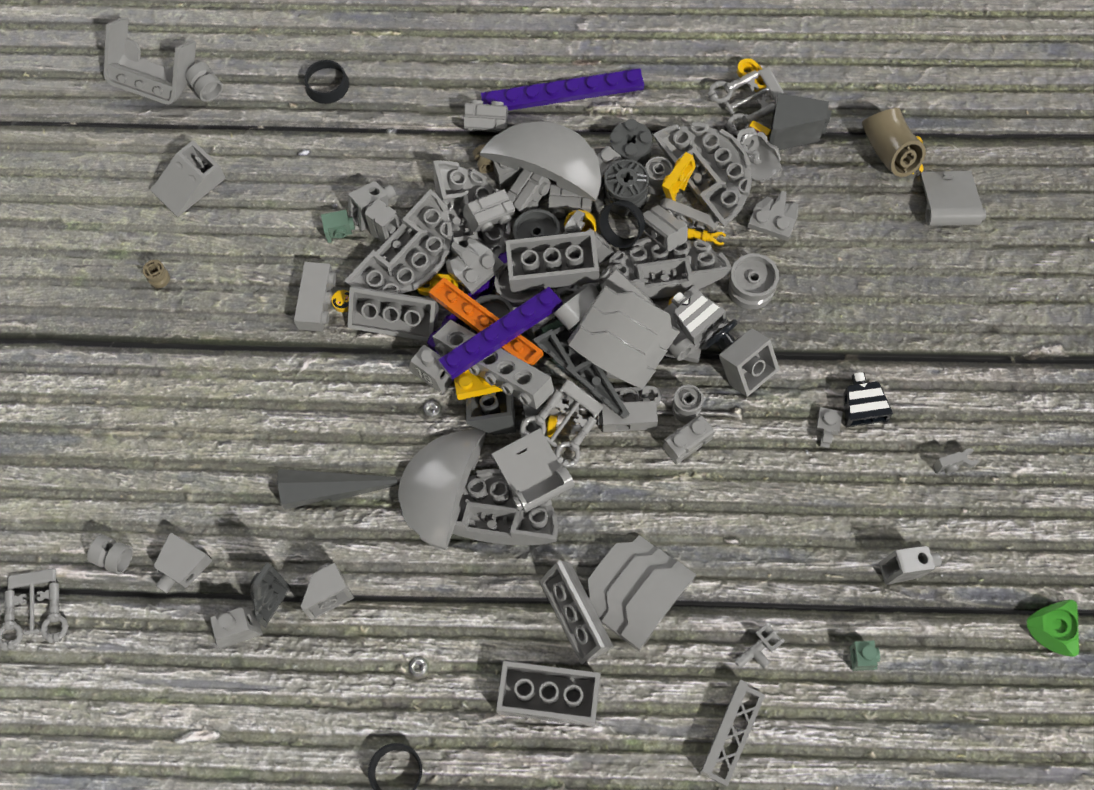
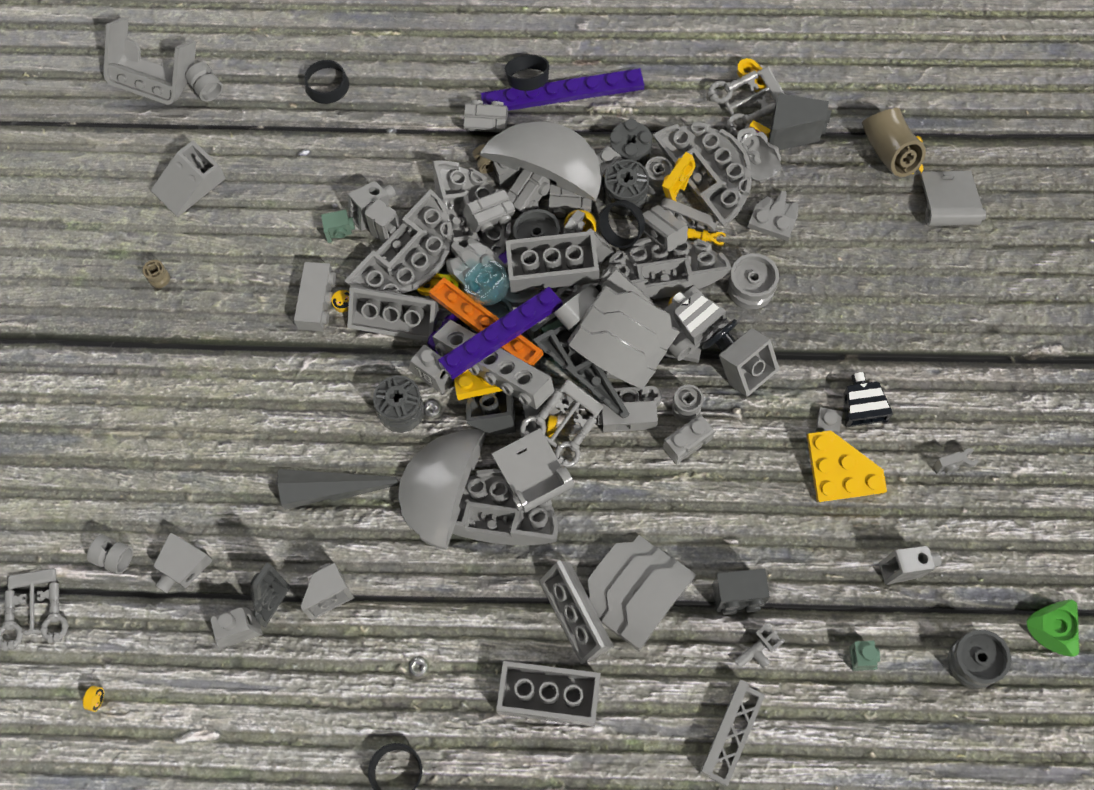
none -> yellow tile [83,686,104,712]
none -> dark grey wheel [373,375,425,433]
none -> clear light blue cylinder [464,260,510,306]
none -> black tyre [505,55,549,91]
none -> dark grey brick [712,568,770,615]
none -> yellow plate [806,430,887,502]
none -> dark grey wheel [948,630,1012,689]

